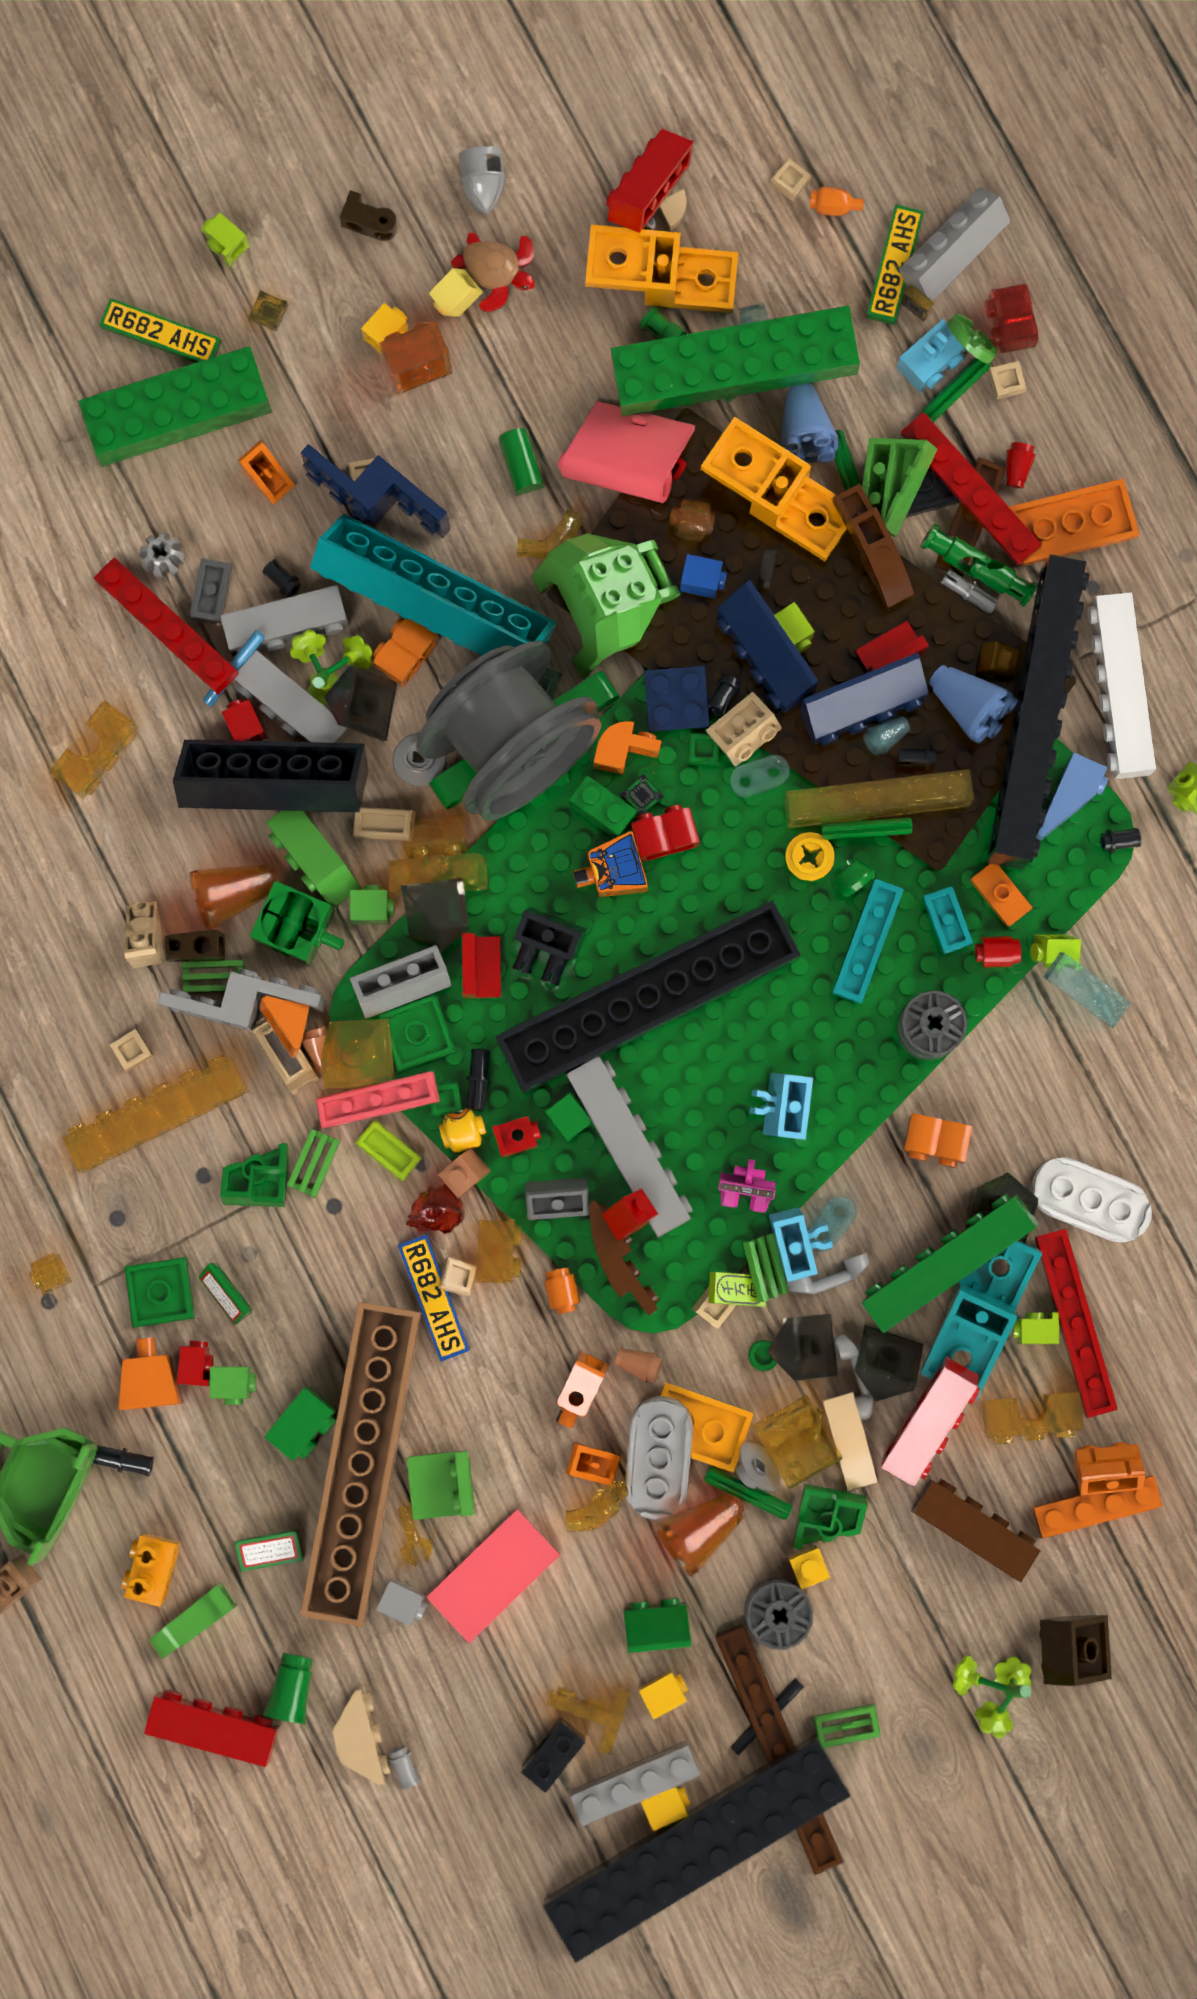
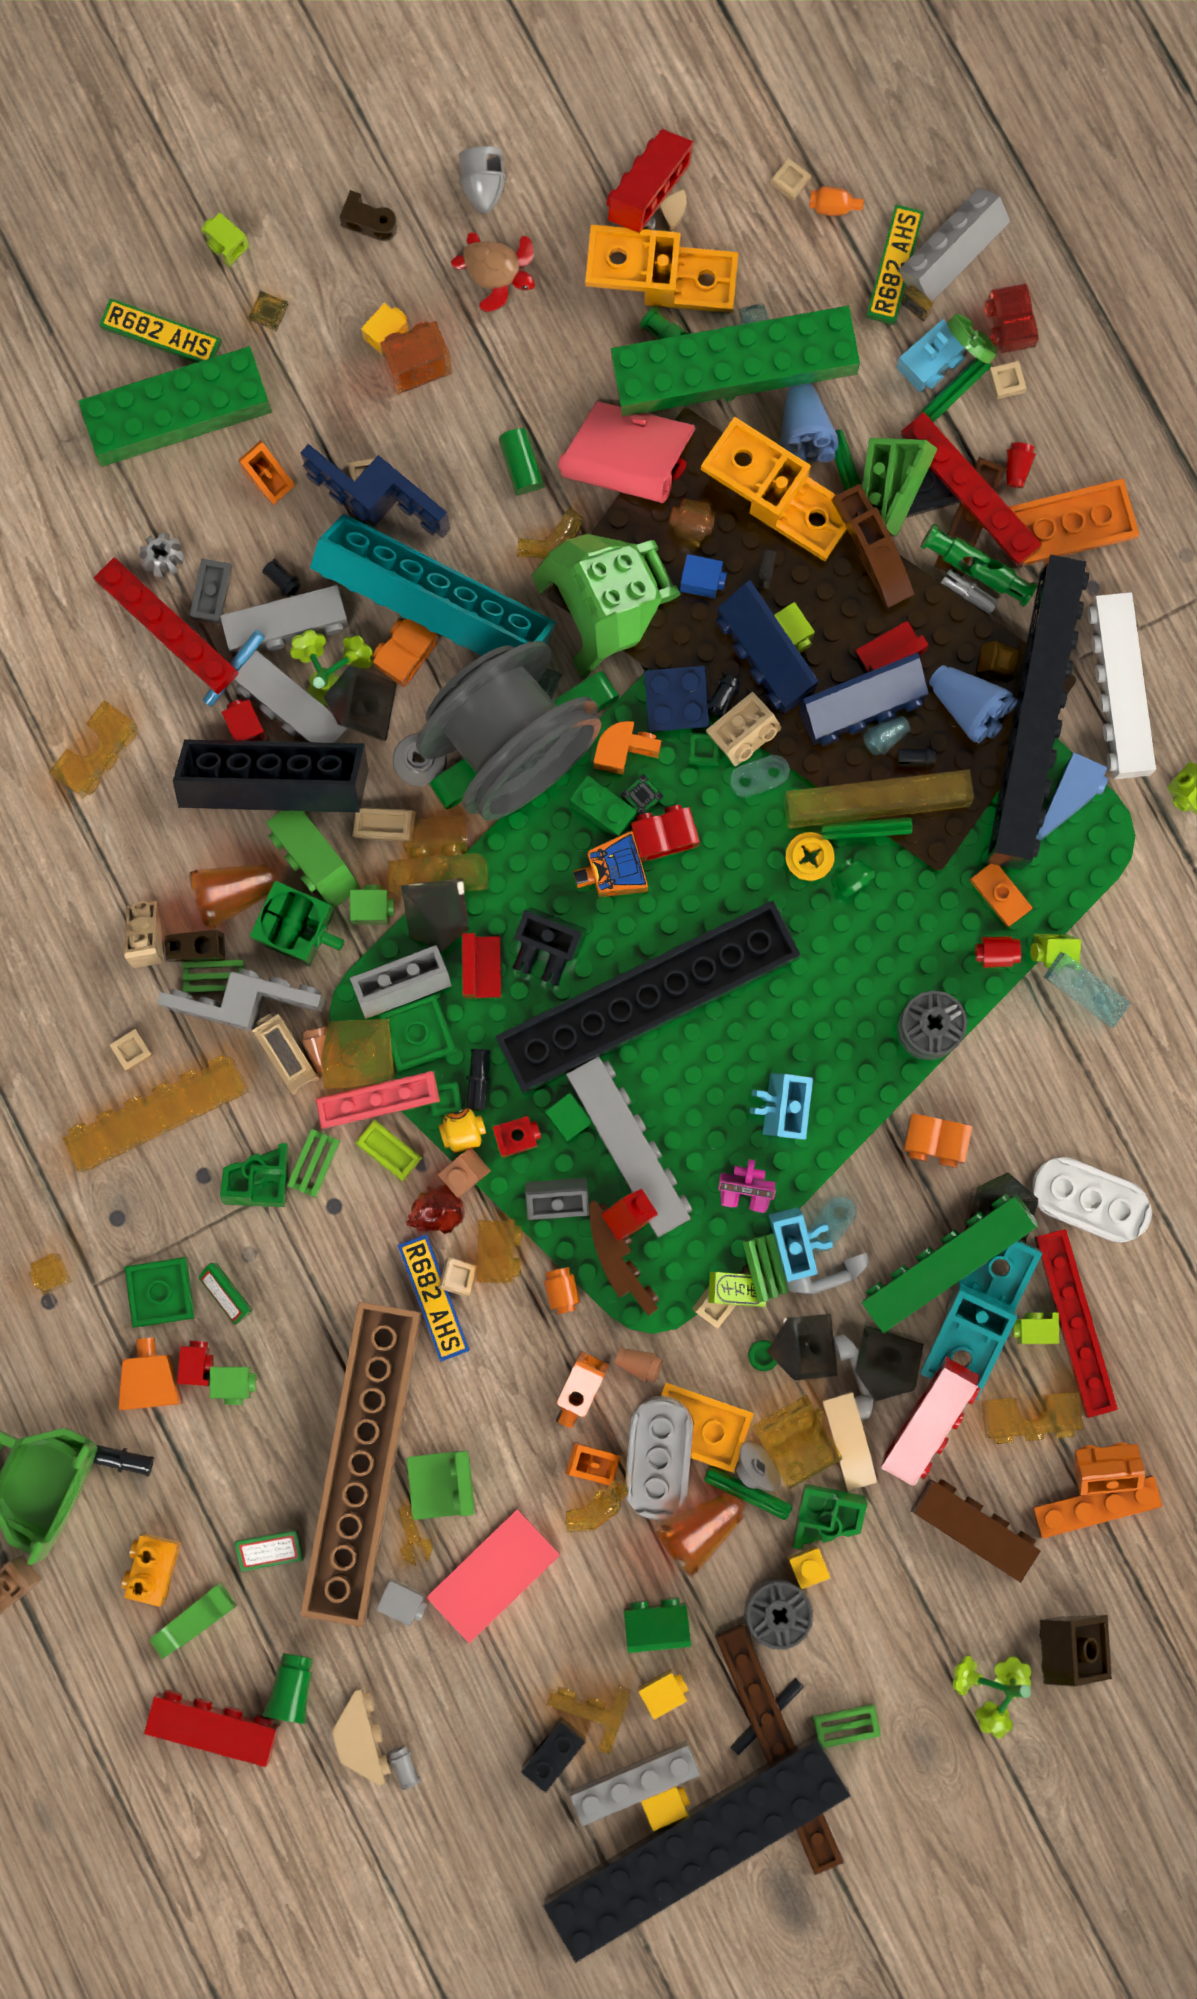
orange slope [259,996,310,1058] -> none
green brick [264,1387,338,1461] -> none
light yellow brick [429,268,483,317] -> none
teal plate [832,878,904,1004] -> none
teal plate [922,886,973,955] -> none
black pin [1100,828,1141,853] -> none

